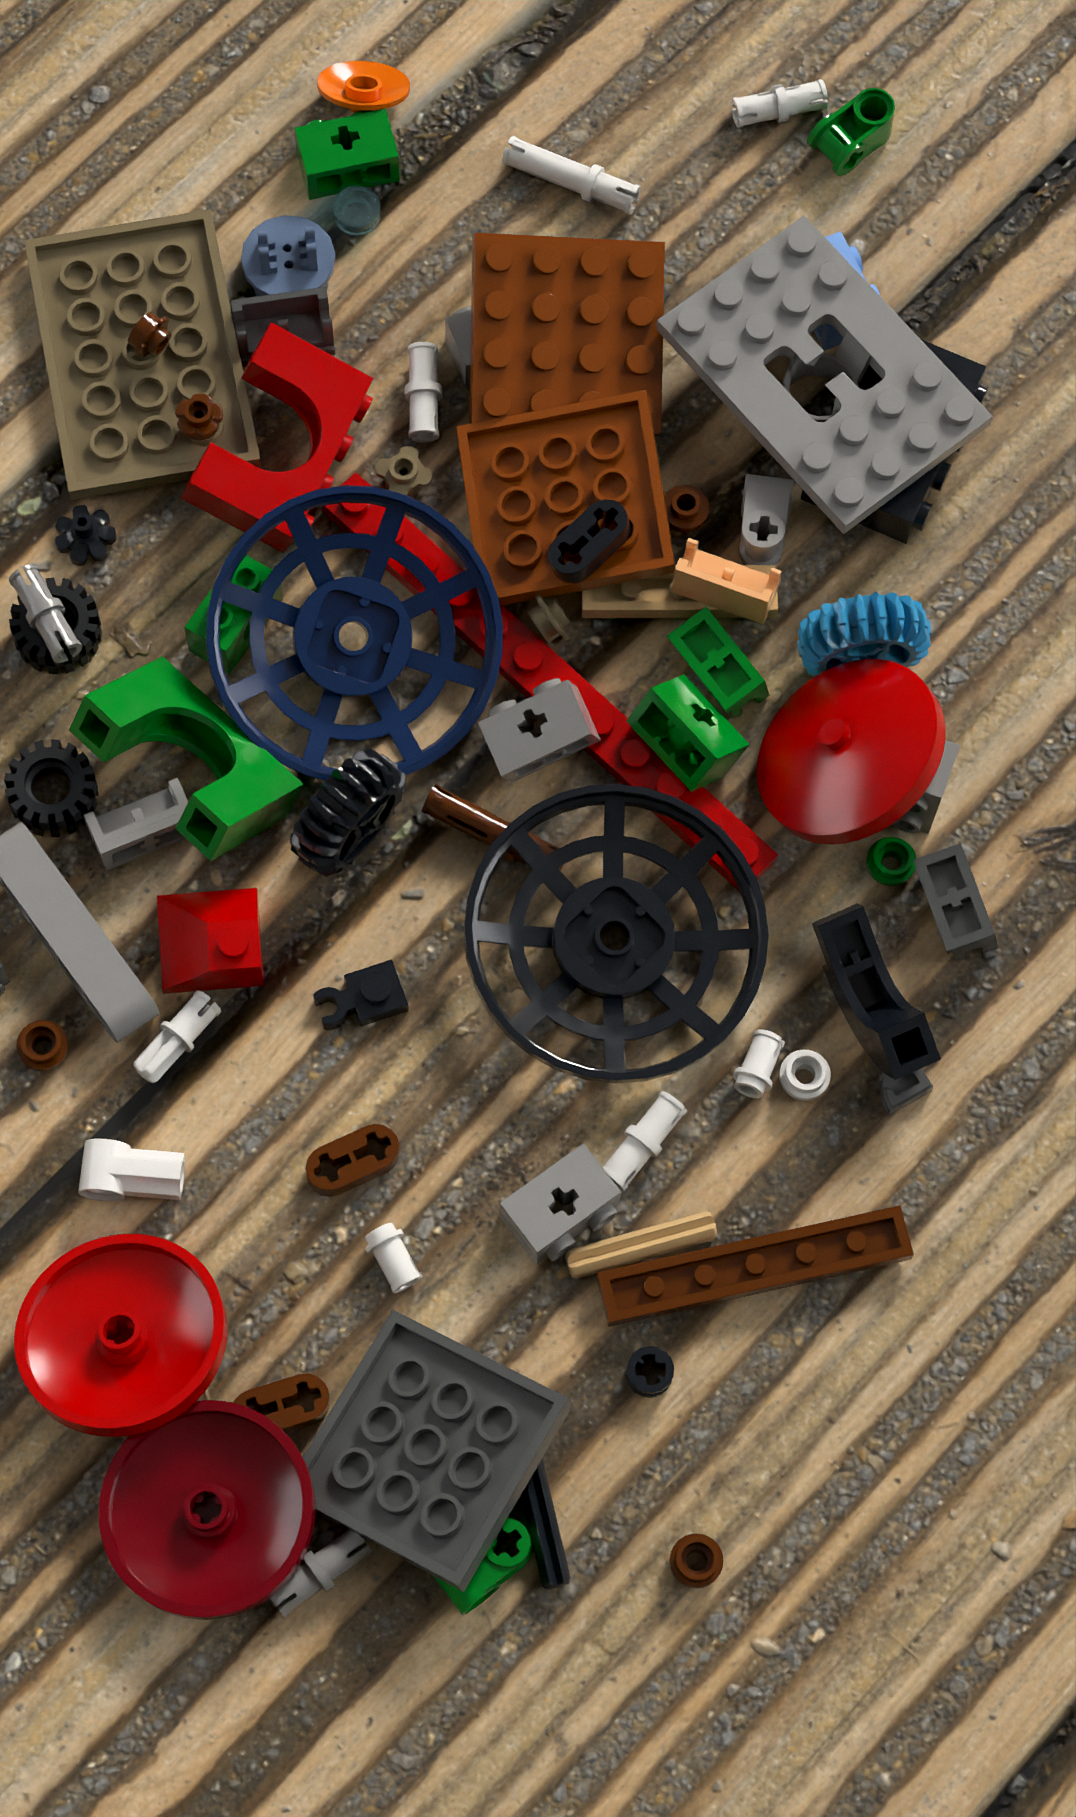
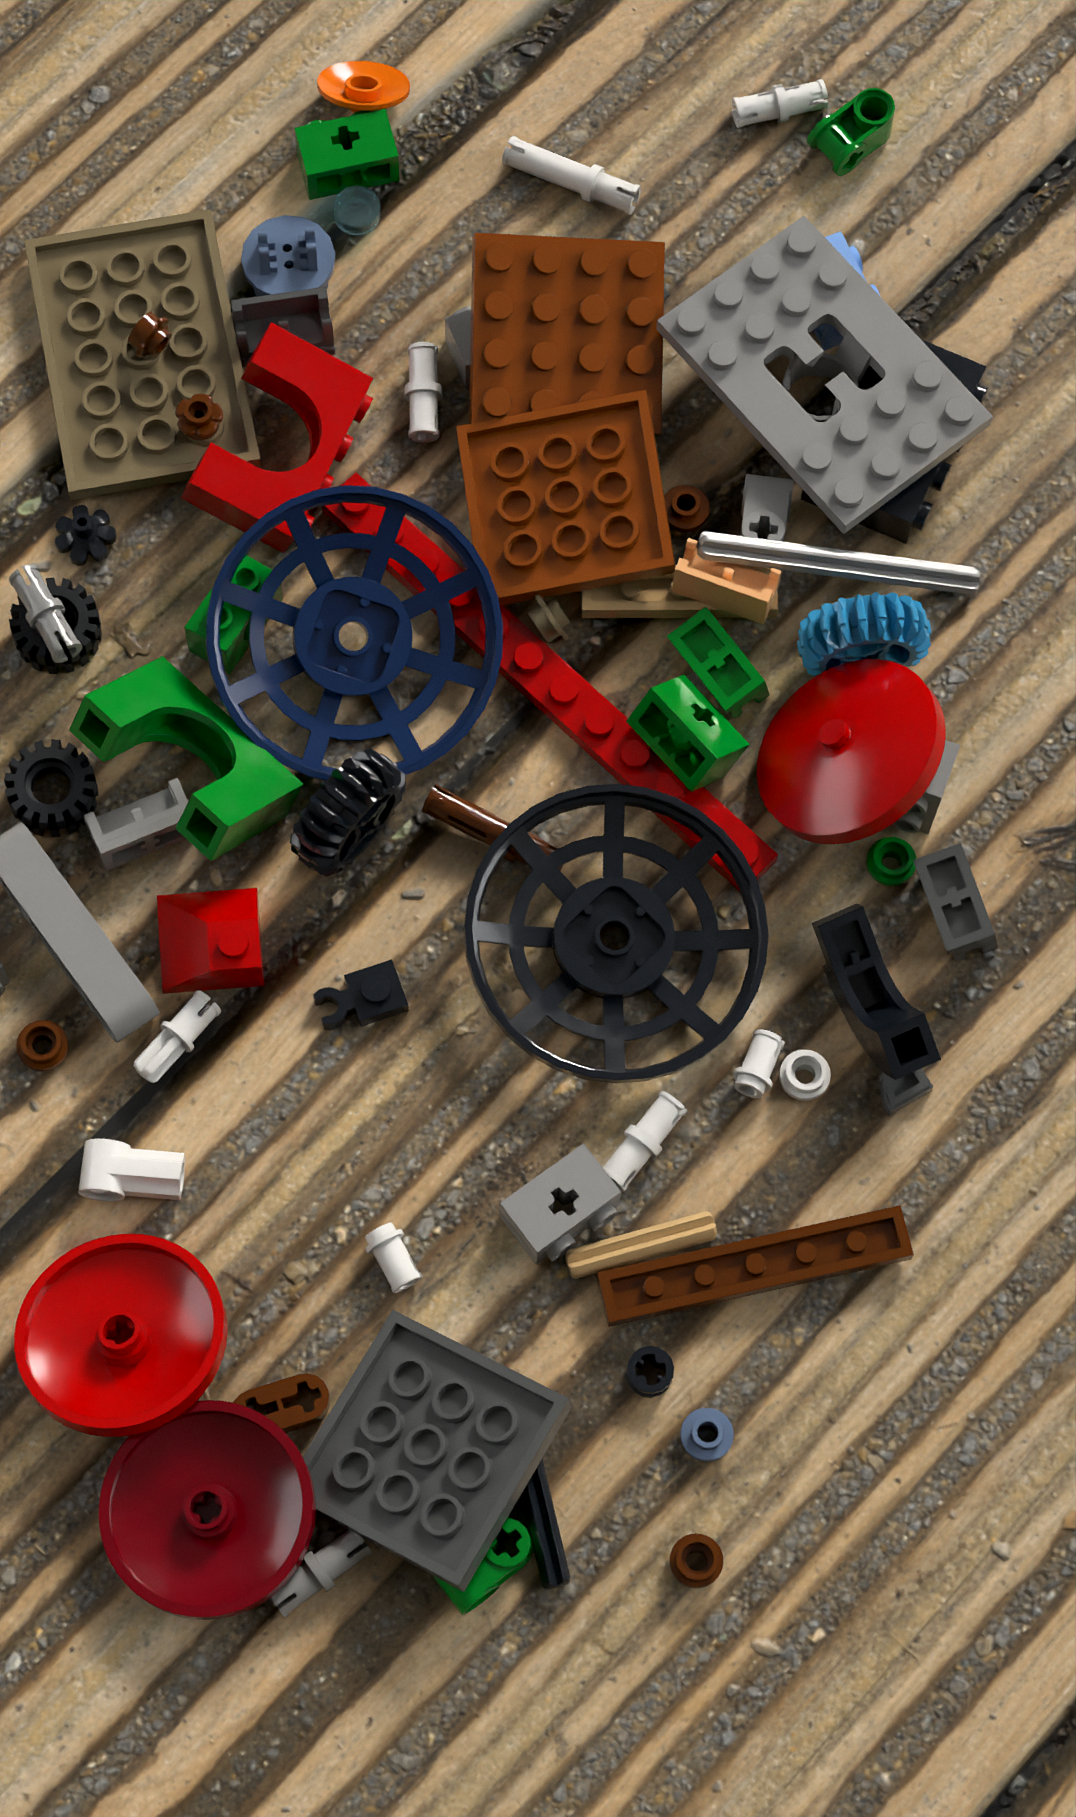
reddish brown beam [305,1124,400,1197] -> none
dark tan plate [375,446,432,497] -> none
light grey brick [478,678,601,782] -> none
black beam [548,499,631,583] -> none
none -> sand blue plate [680,1408,734,1462]
none -> light grey axle [697,532,980,595]

